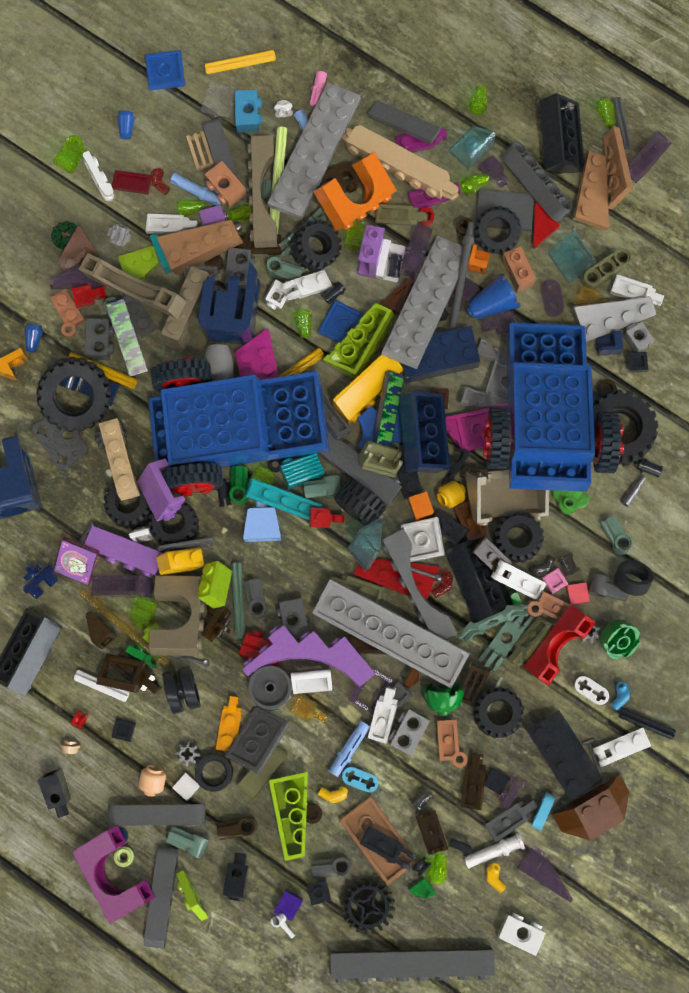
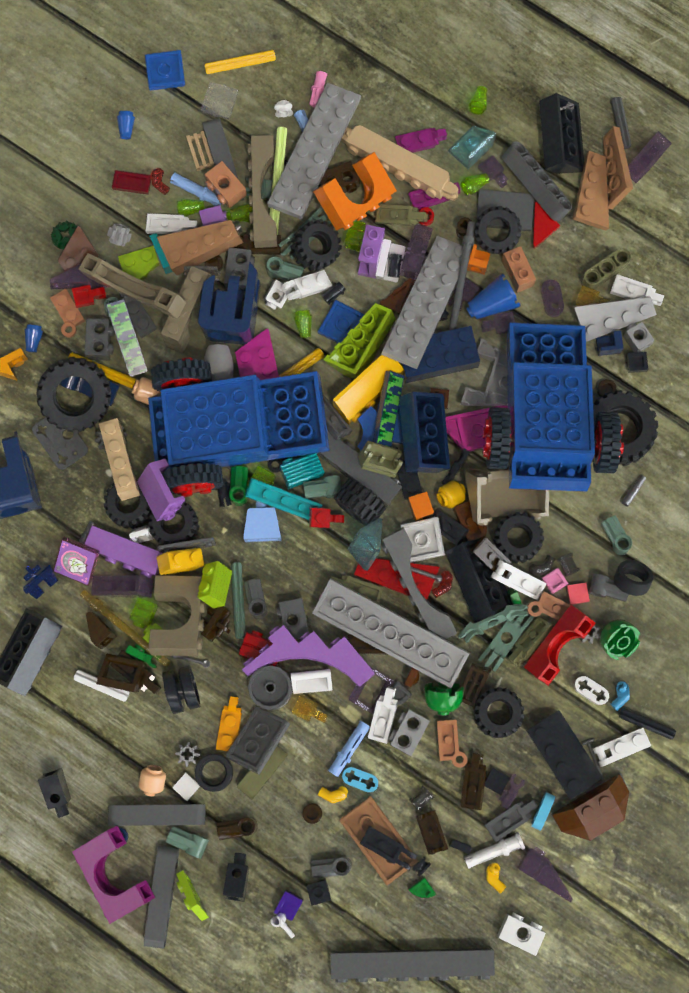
clear neon green piece [54,135,86,173] -> none
tan plate [60,739,80,754] -> none
red bush [71,710,89,730] -> none
white hinge [82,151,114,202] -> none
black tile [112,718,136,742] -> none
yellowish green plate [114,846,134,867] -> none
dark azure brick [235,90,262,133] -> none
lime wedge [269,772,308,861] -> none
black gear [341,878,395,934] -> none
dark grey tile [368,100,440,145] -> none
clear neon green cone [427,854,447,885] -> none
clear light blue slope [548,231,596,283] -> none
bright green plate [552,490,590,515] -> none
clear neon green cone [596,98,616,127] -> none
black pin [637,458,663,478] -> none
none -> light nougat head [131,377,161,405]

